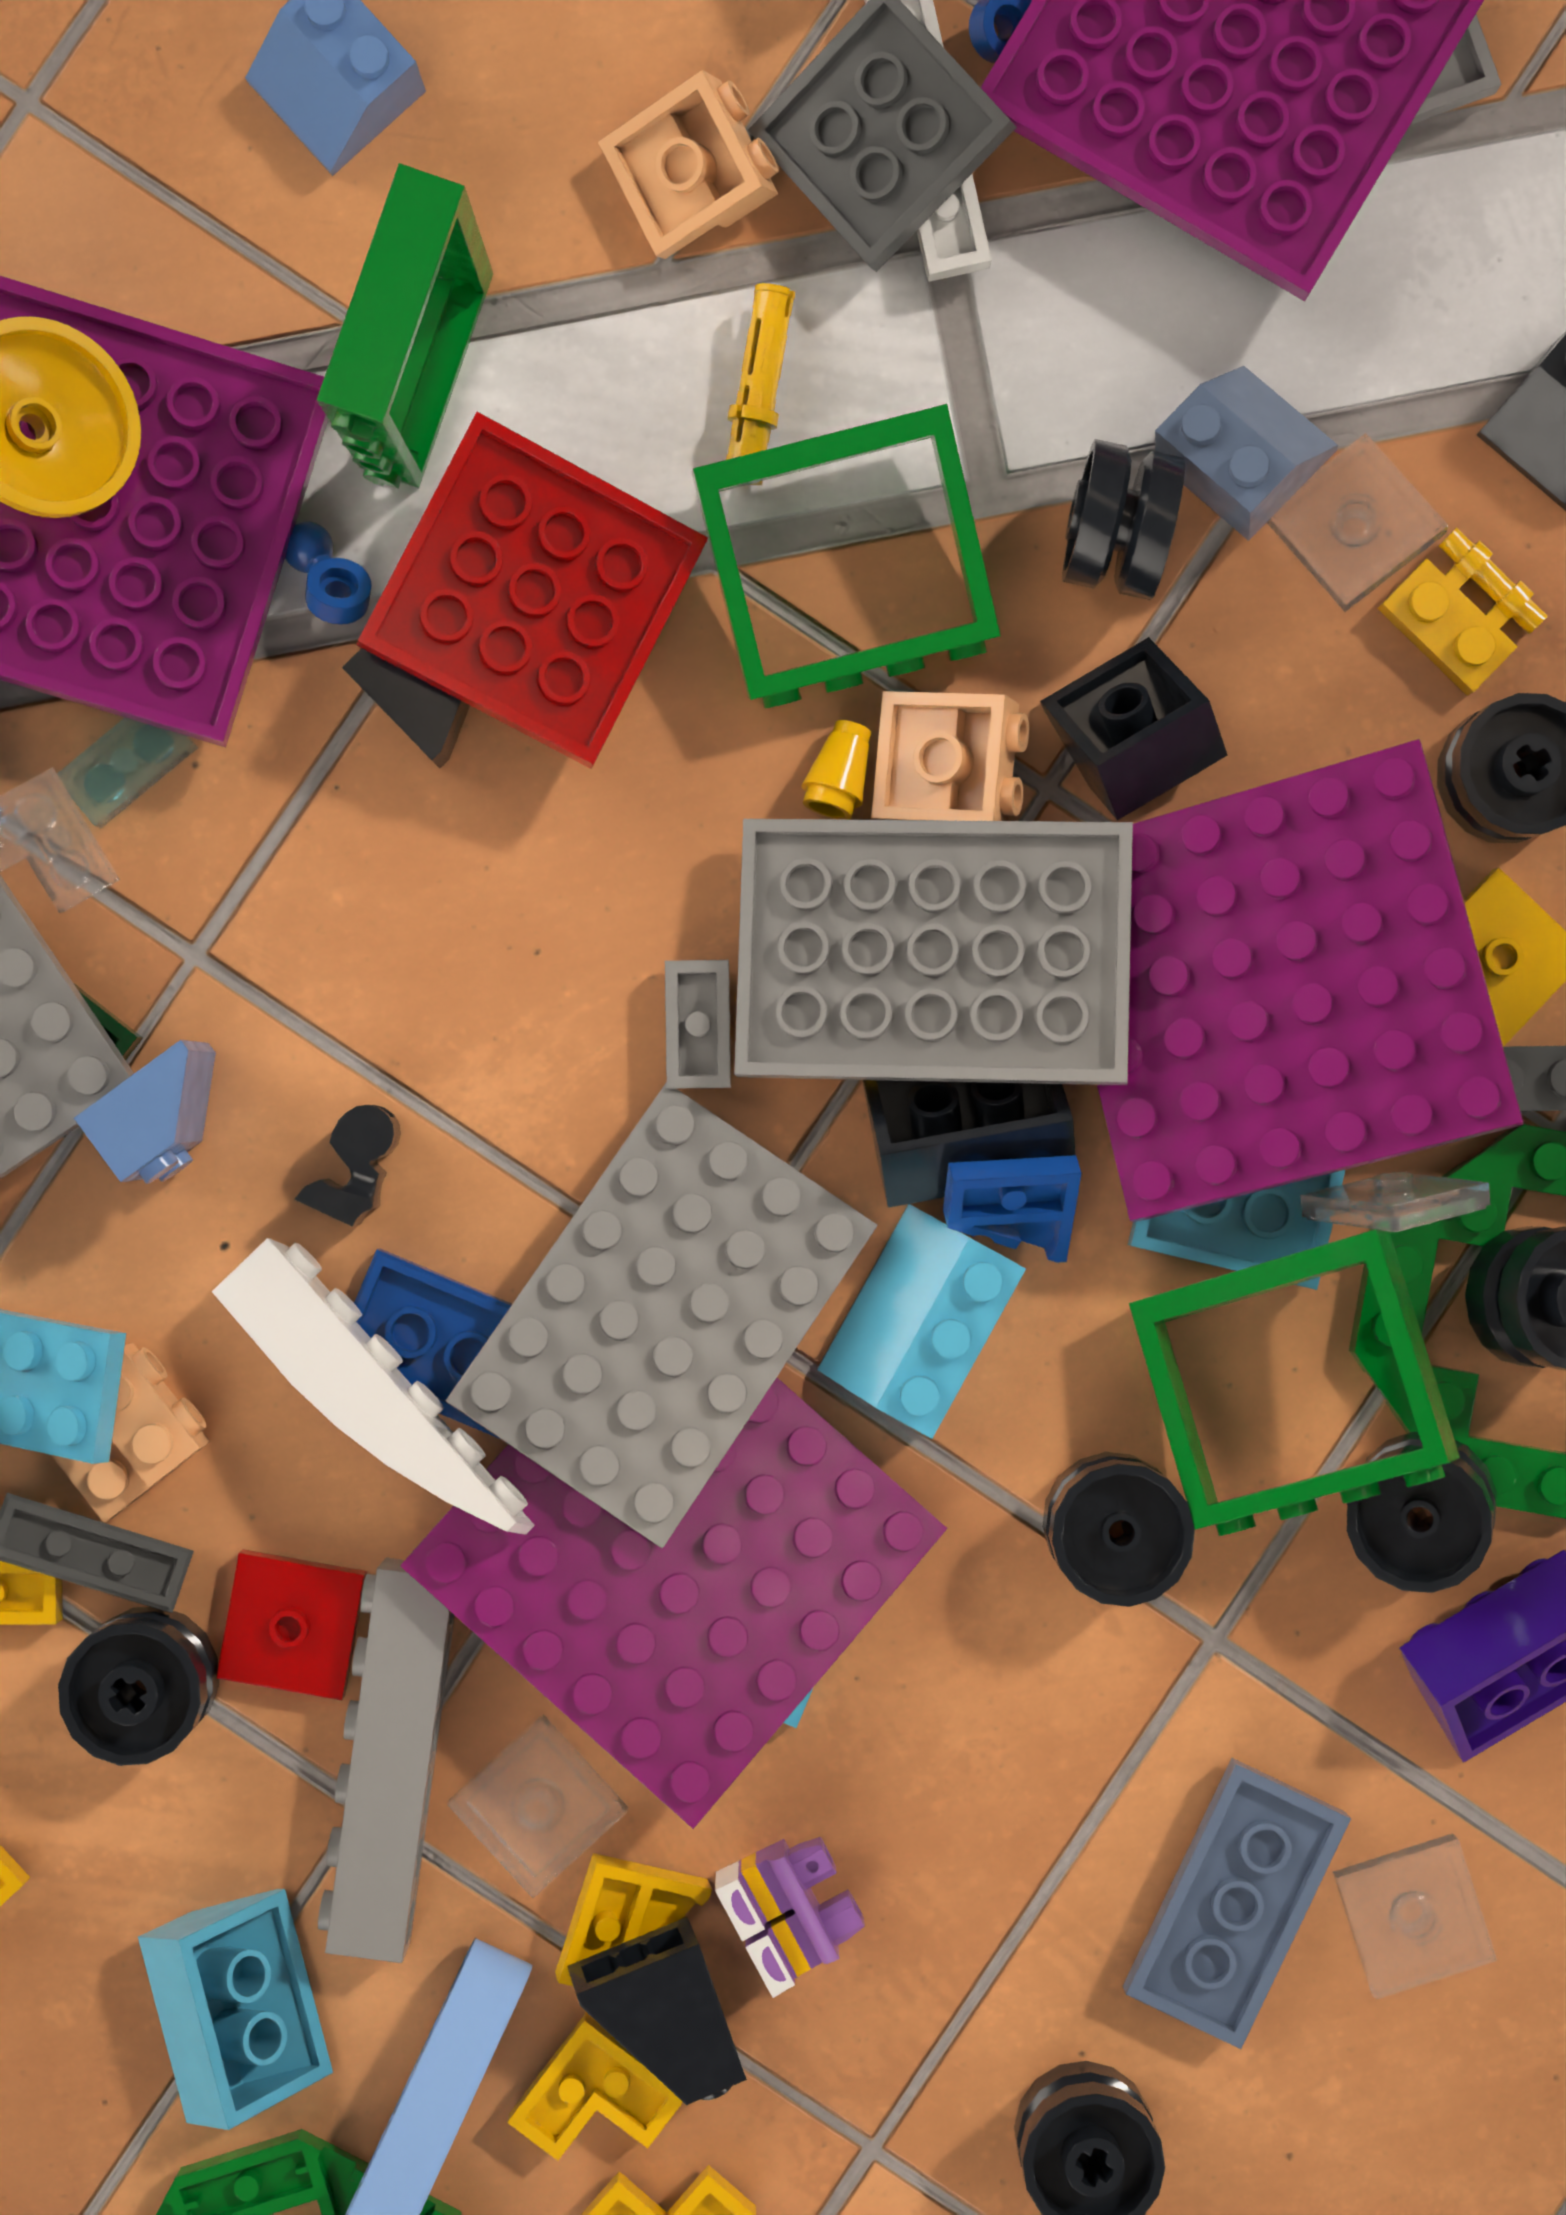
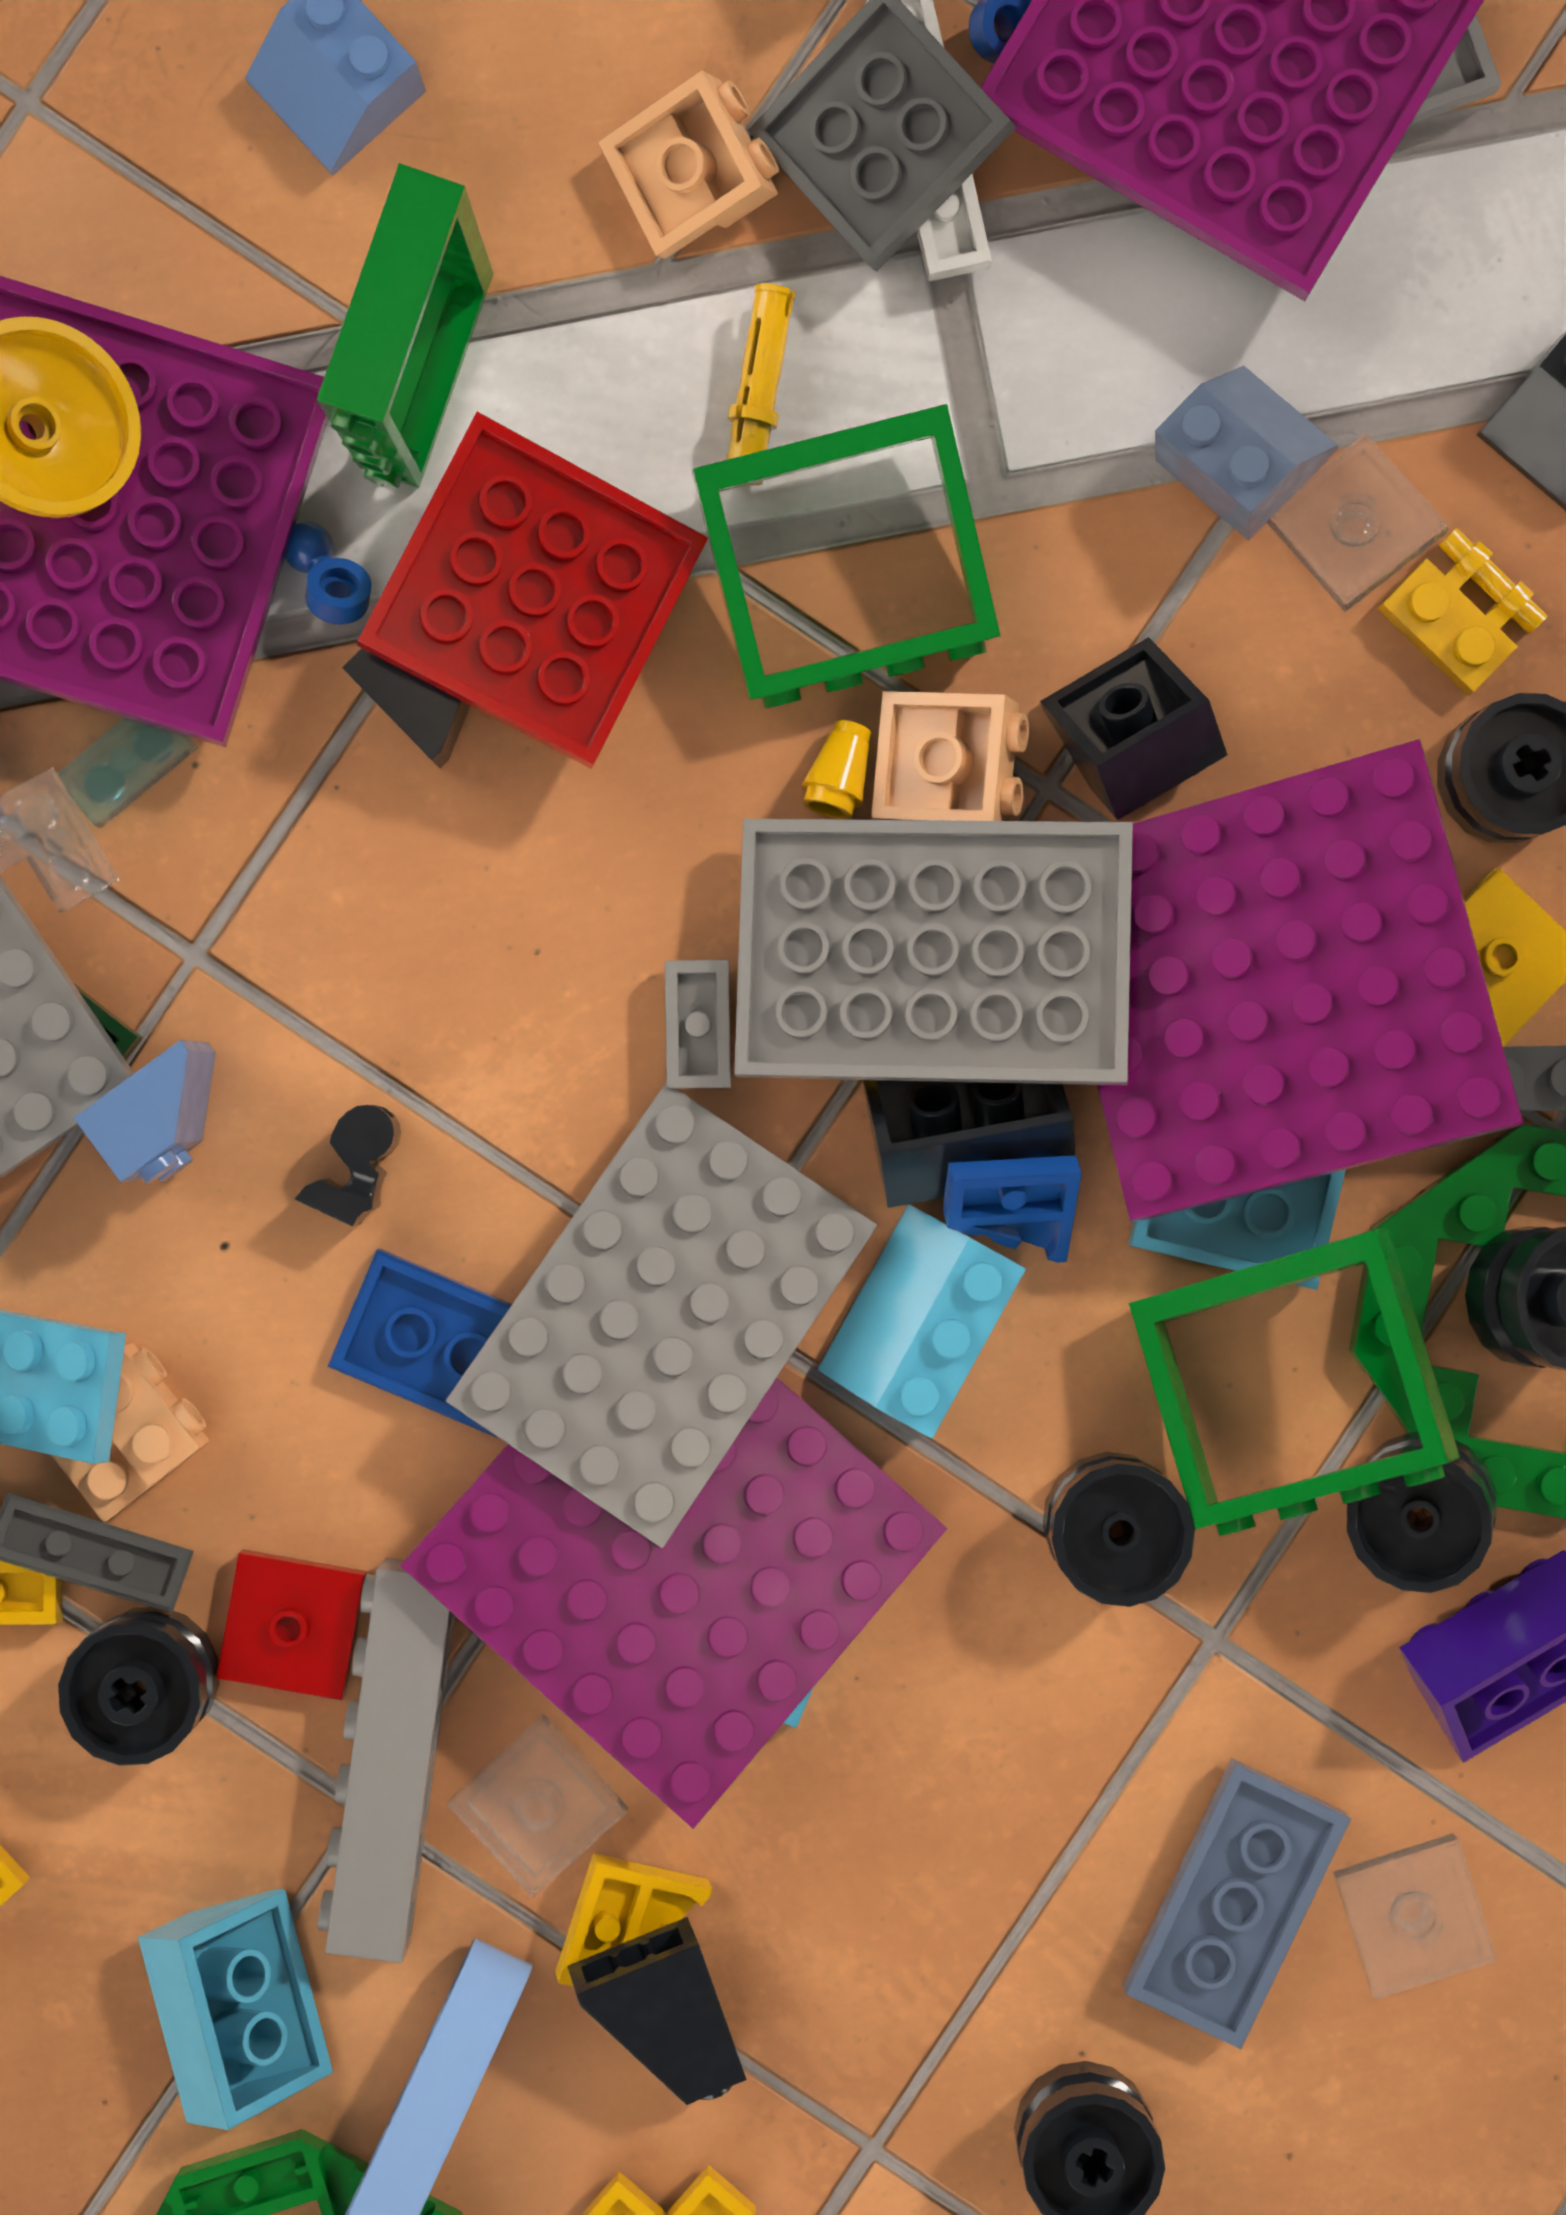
white slope [212,1238,535,1535] -> none
yellow plate [507,2012,683,2161] -> none
medium lavender hips [715,1837,865,1998] -> none
black wheel [1062,439,1186,600] -> none
clear plate [1300,1172,1491,1232] -> none

